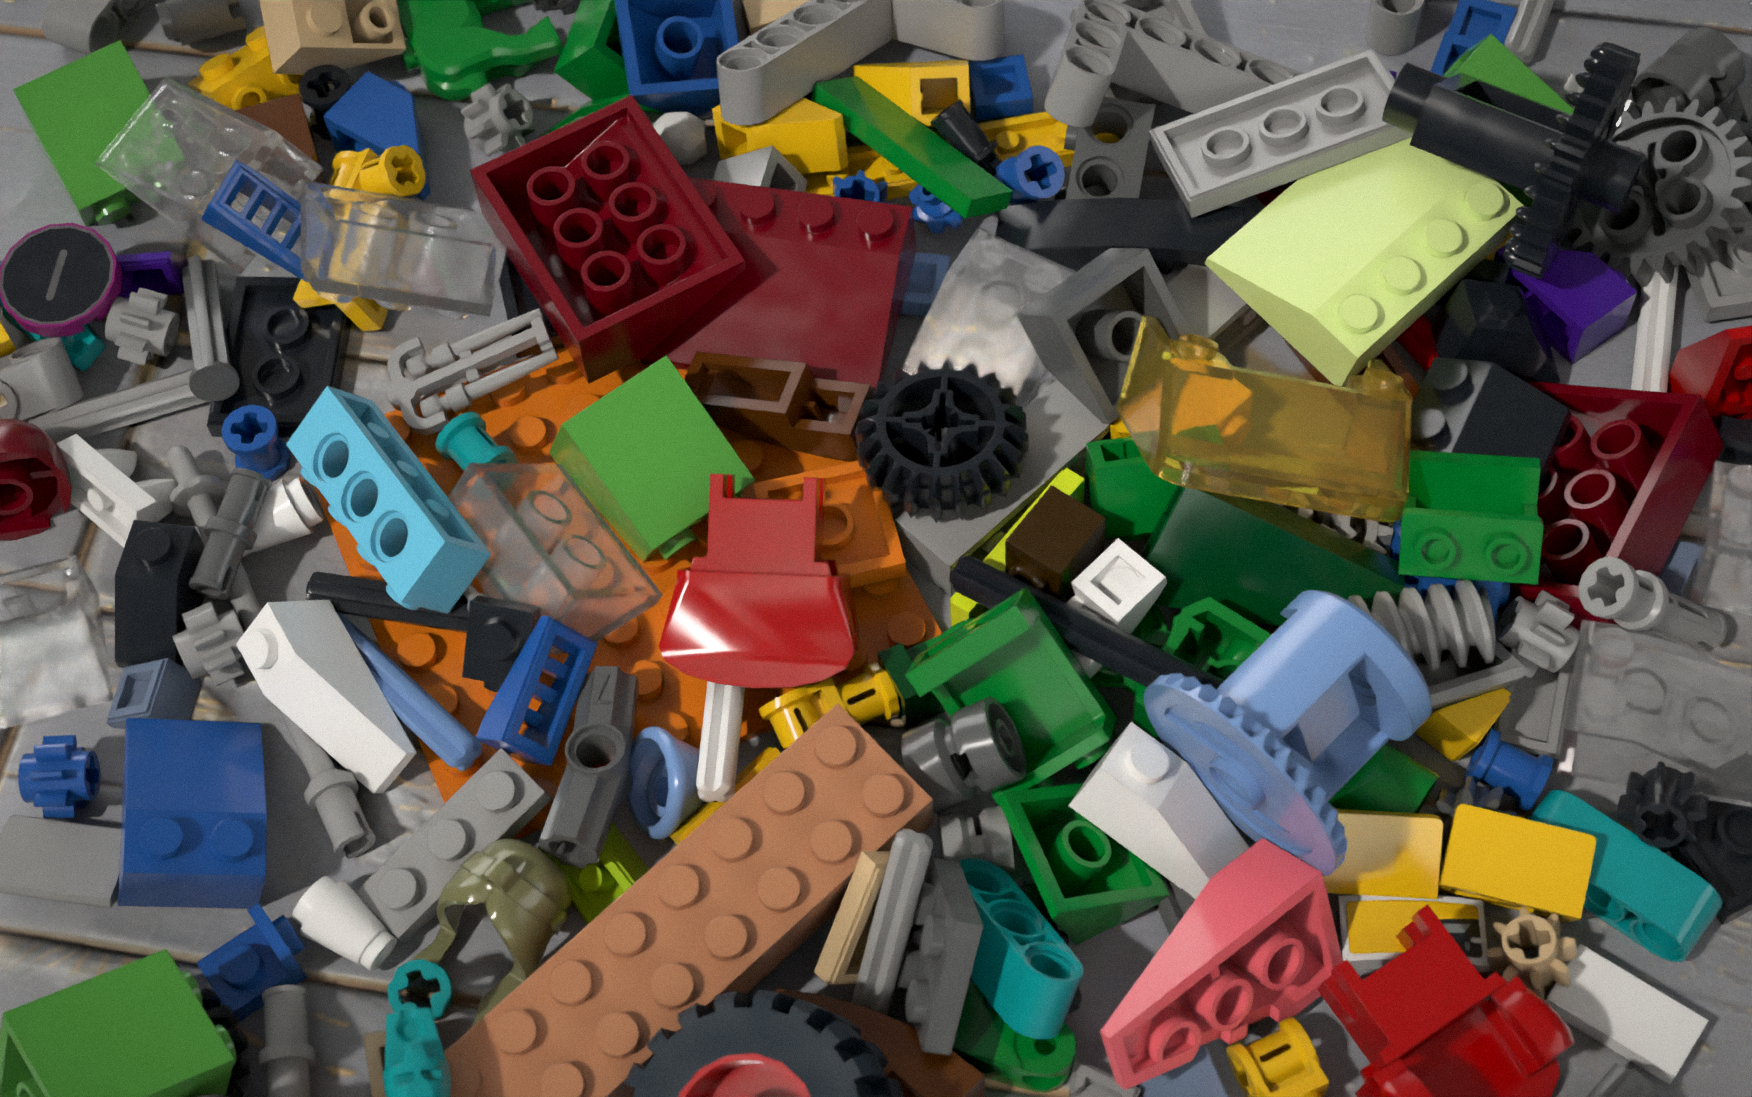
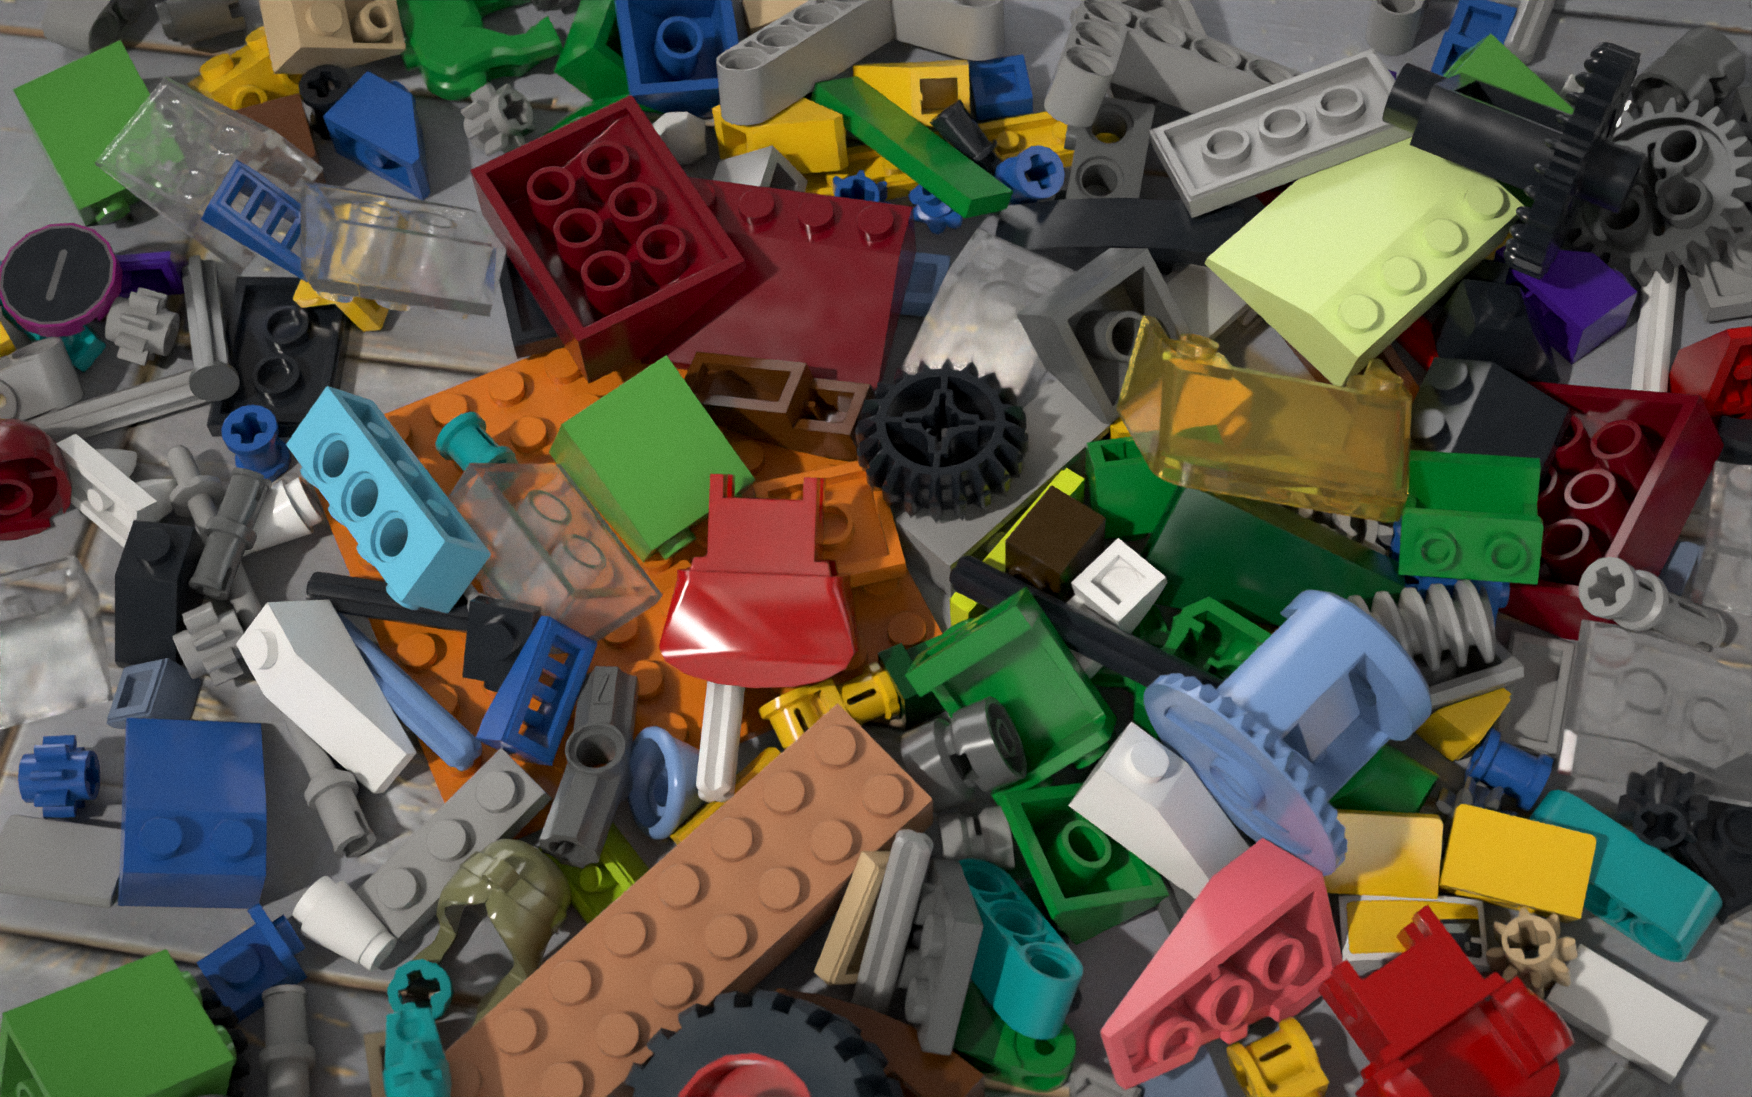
yellow connector [314,145,426,220] -> none
light grey piece [386,308,559,435] -> none
light grey gear [1495,590,1580,678] -> none

